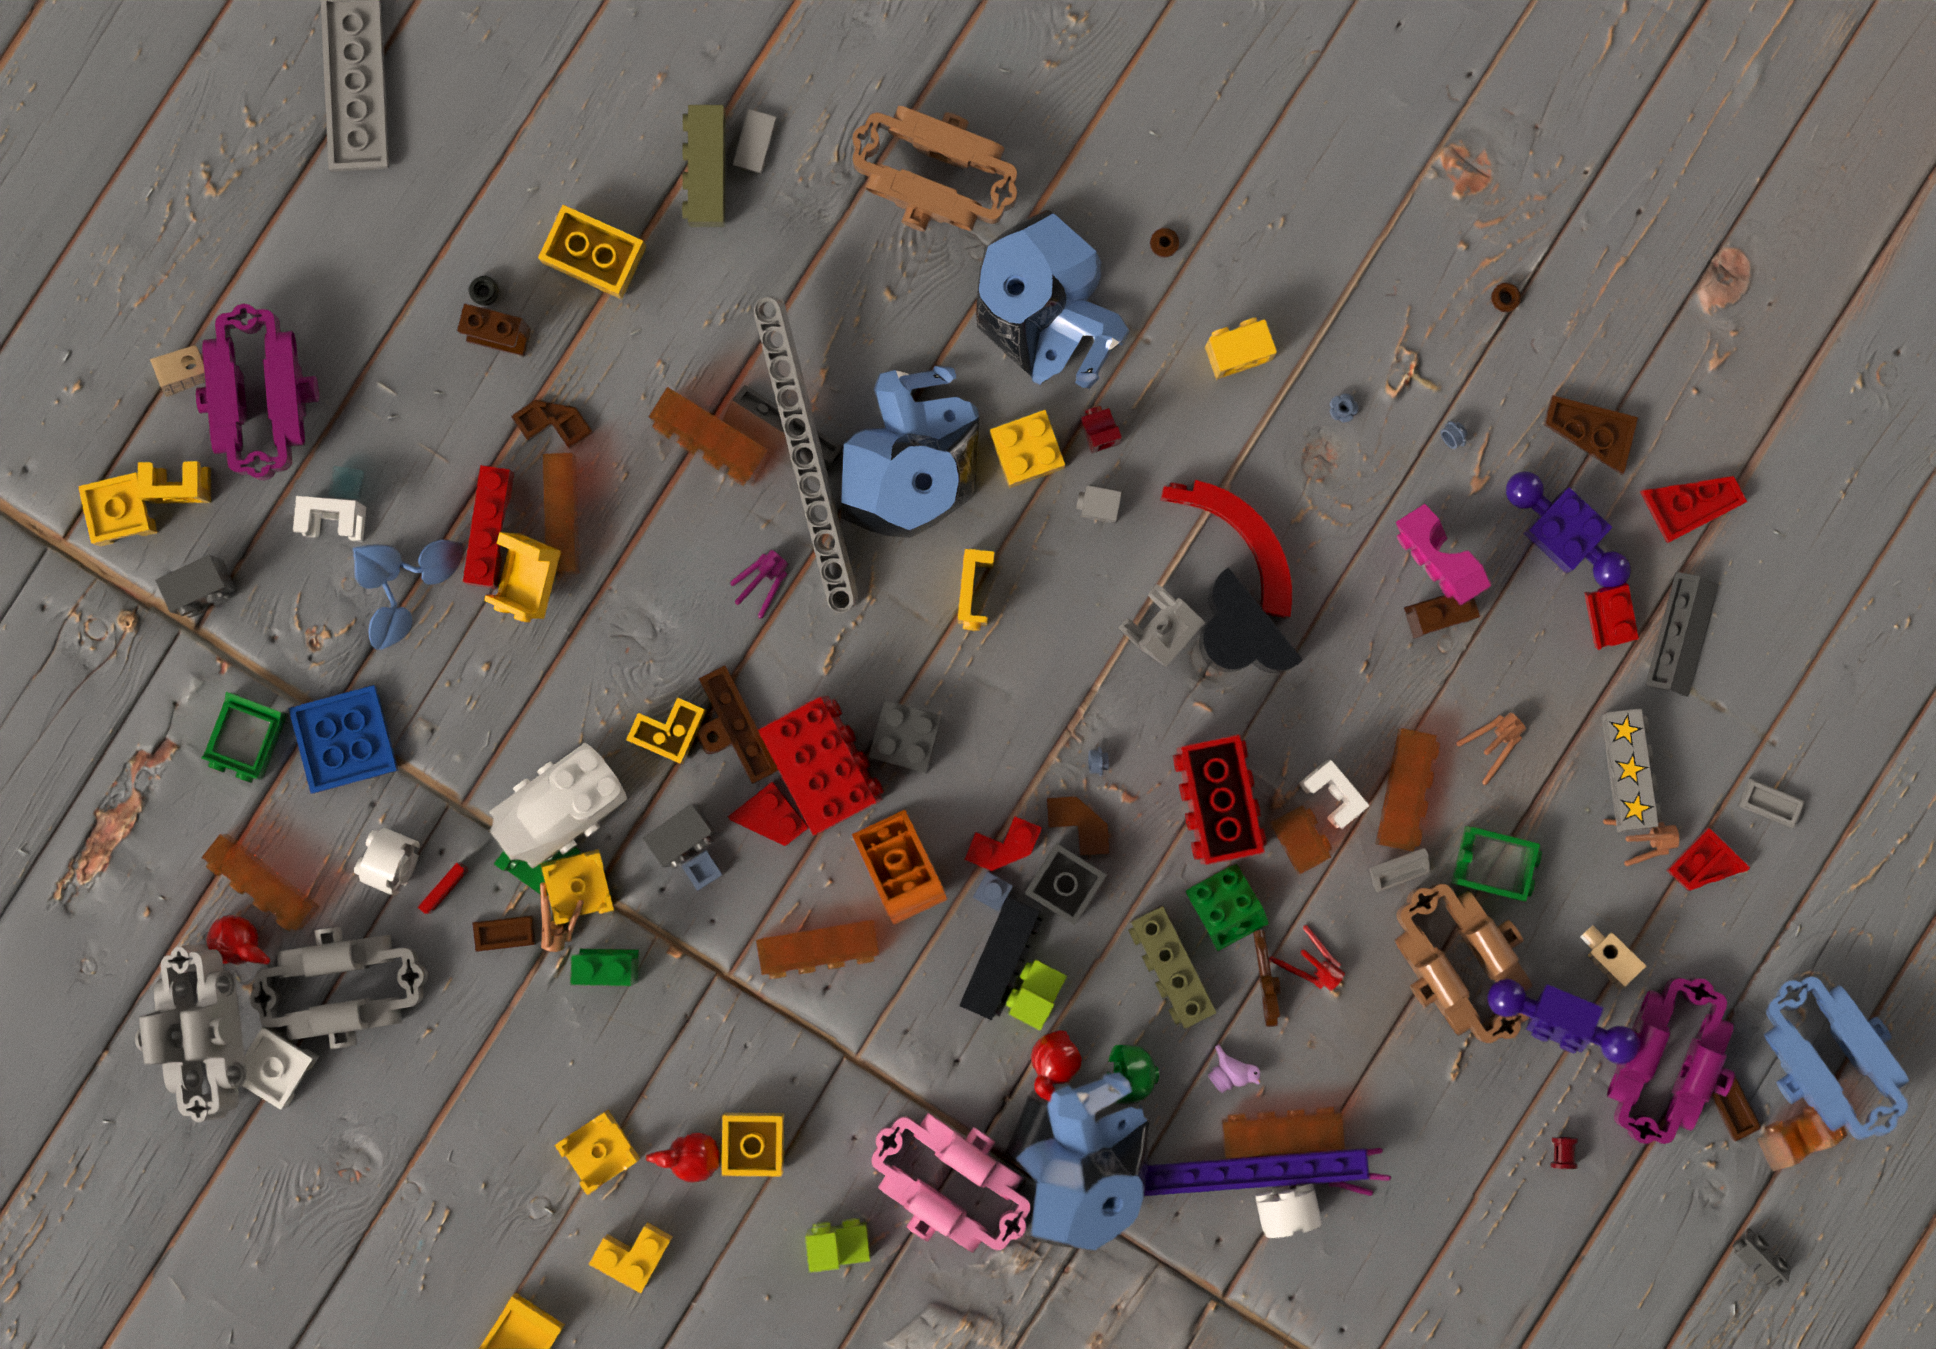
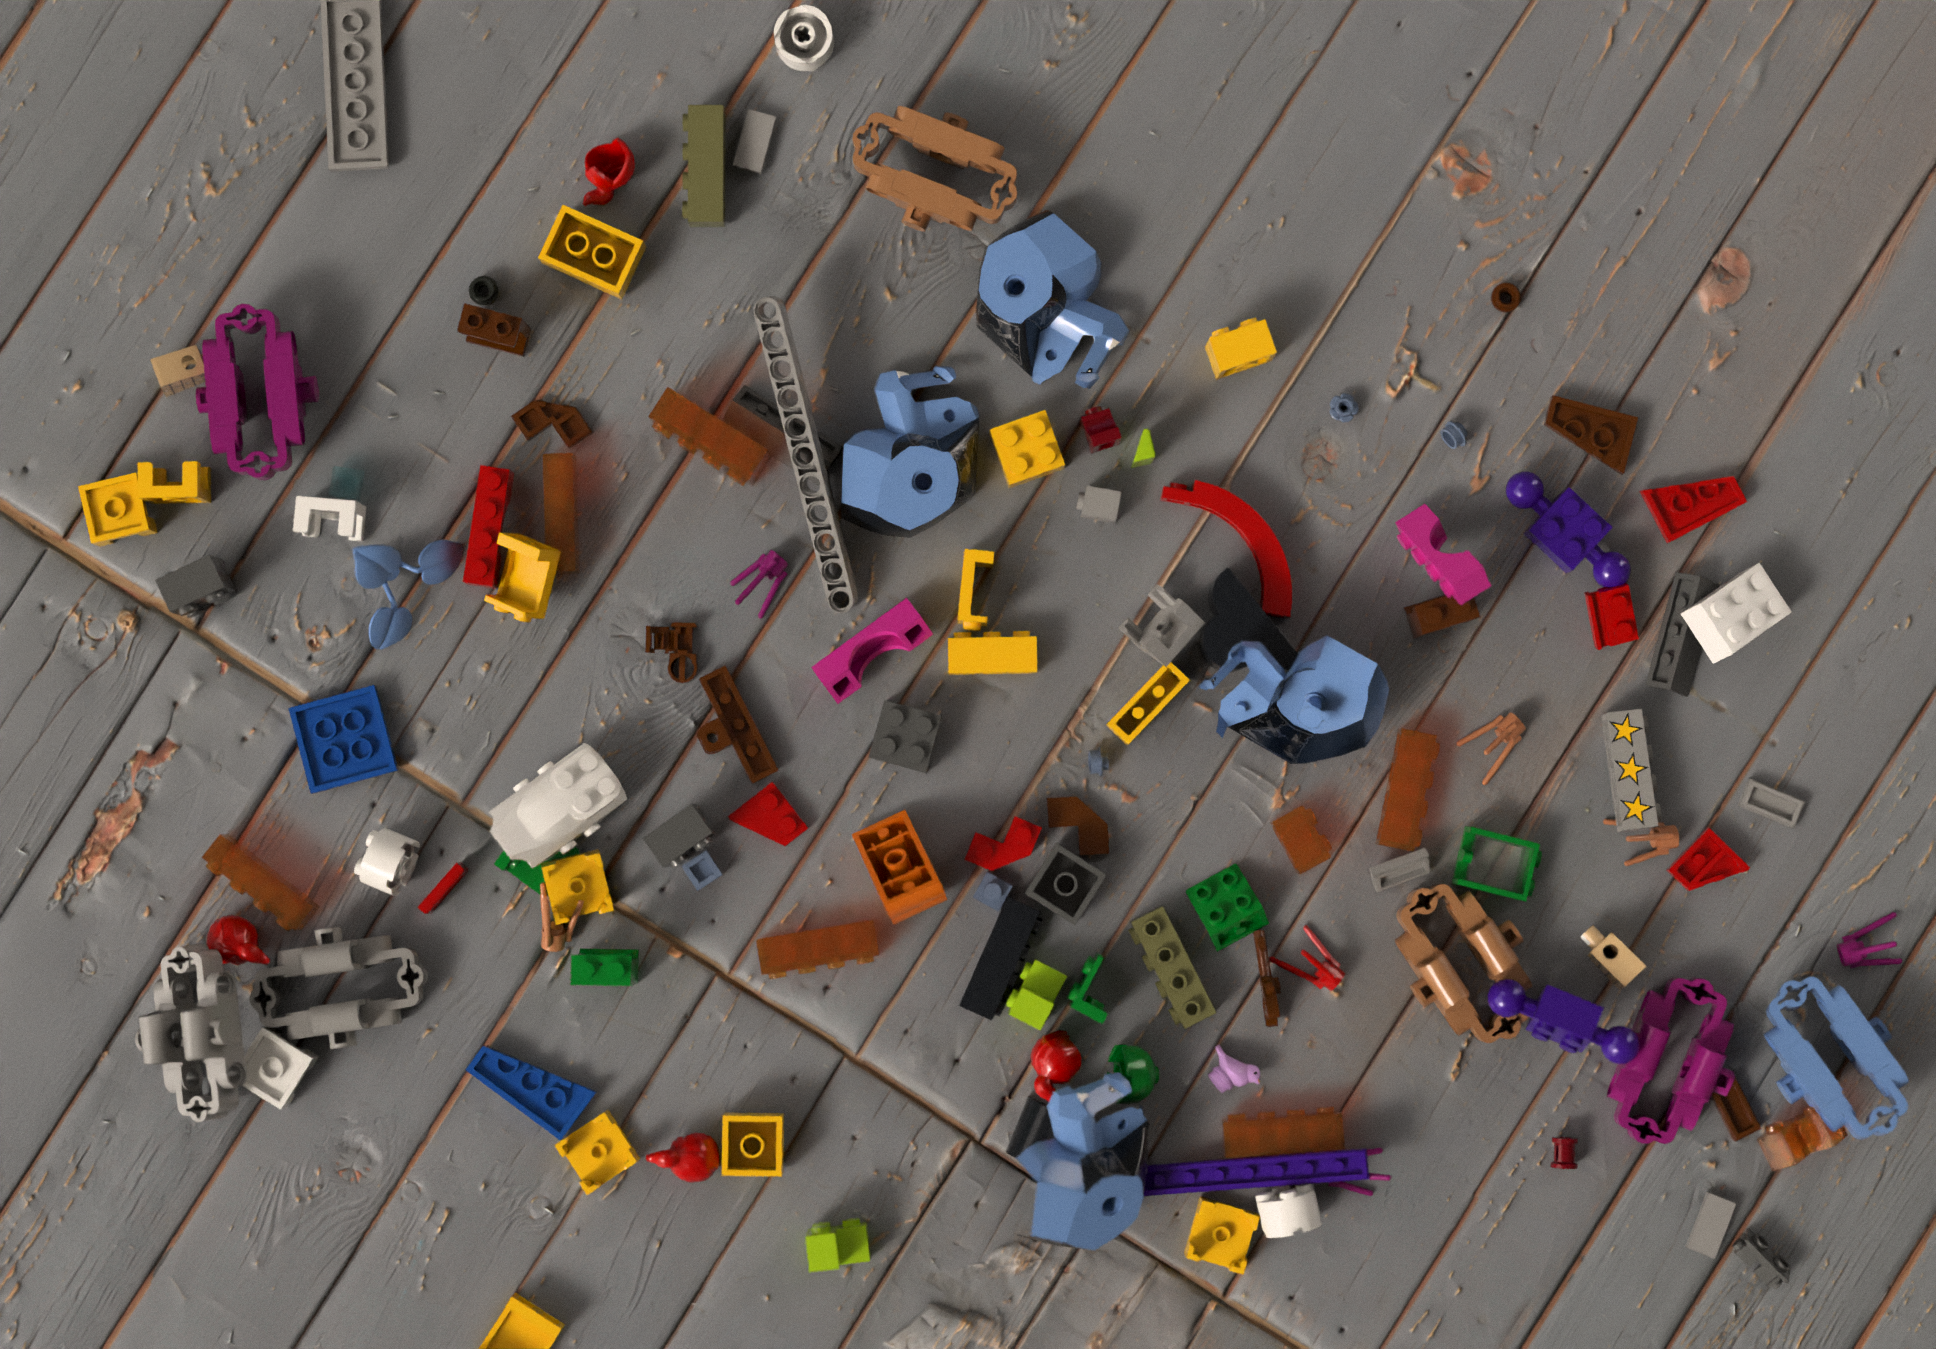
window [201,692,288,783] -> none
reddish brown tile [472,915,536,952] -> none
yellow brick [589,1222,673,1294] -> none
yellow brick [626,697,707,765] -> none
red brick [758,696,884,836] -> none
bright pink piece [872,1113,1030,1253] -> none
reddish brown plate [1150,228,1179,258] -> none
red brick [1173,735,1267,865] -> none
white panel [1298,760,1370,829] -> none
none -> blue wing [465,1045,597,1141]
none -> red hair [582,138,635,207]
none -> reddish brown piece [645,622,698,684]
none -> white brick [774,5,834,72]
none -> dark pink arch [811,598,933,704]
none -> yellow brick [948,631,1037,675]
none -> green bracket [1067,953,1108,1024]
none -> yellow brick [1106,662,1190,745]
none -> lime slope [1131,428,1156,468]
none -> yellow panel [1184,1196,1260,1275]
none -> medium blue piece [1196,635,1389,764]
none -> white brick [1681,563,1792,663]
none -> light grey tile [1685,1192,1736,1259]
none -> magenta plant [1837,912,1902,969]

